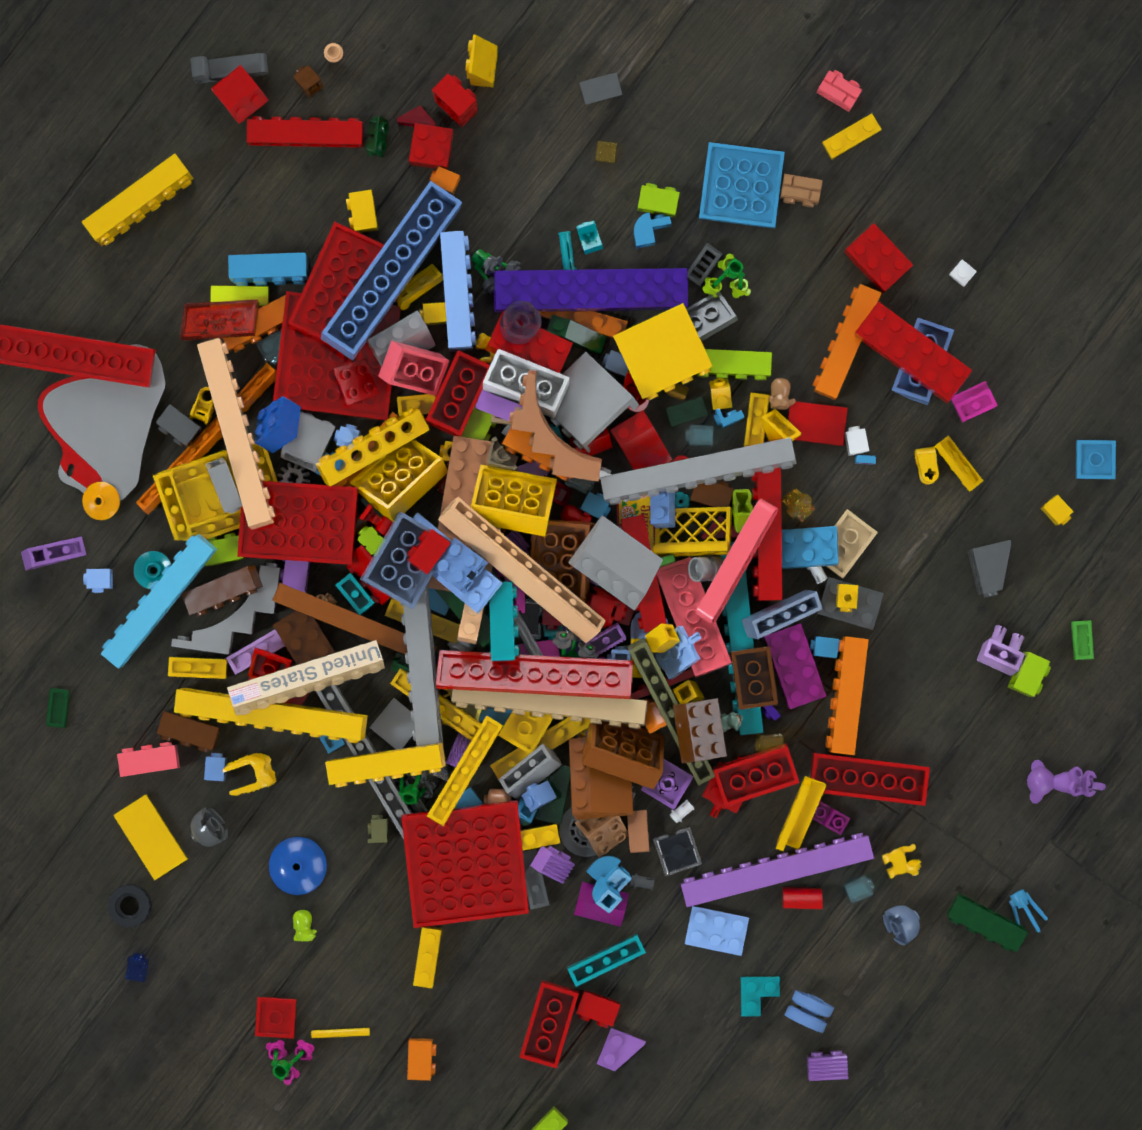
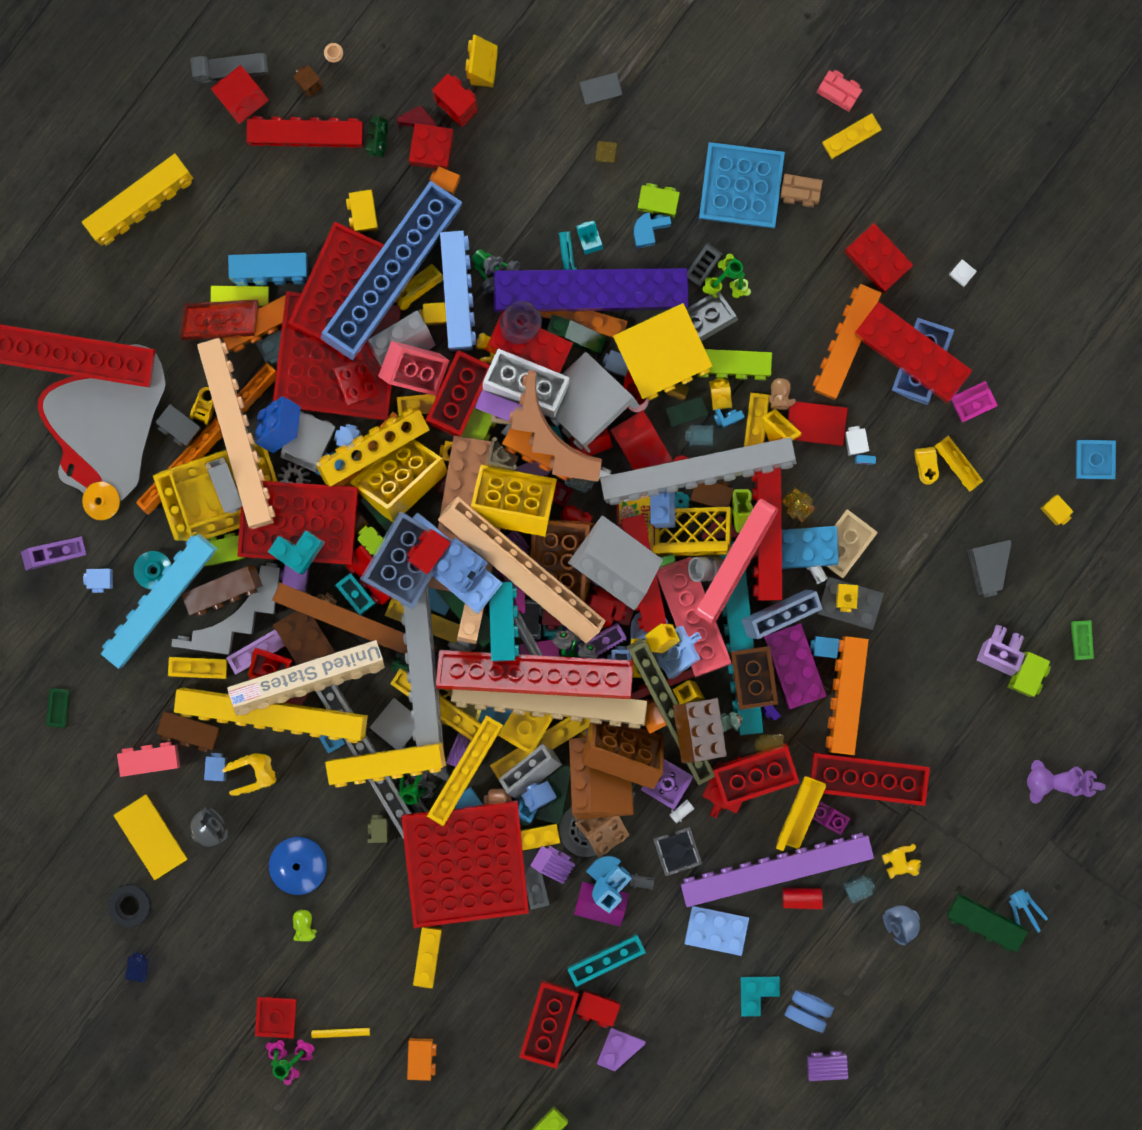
red leg [359,504,393,536] -> none
dark azure brick [580,492,611,519] -> none
nougat slope [627,810,650,853] -> none
none -> teal brick [268,531,325,575]

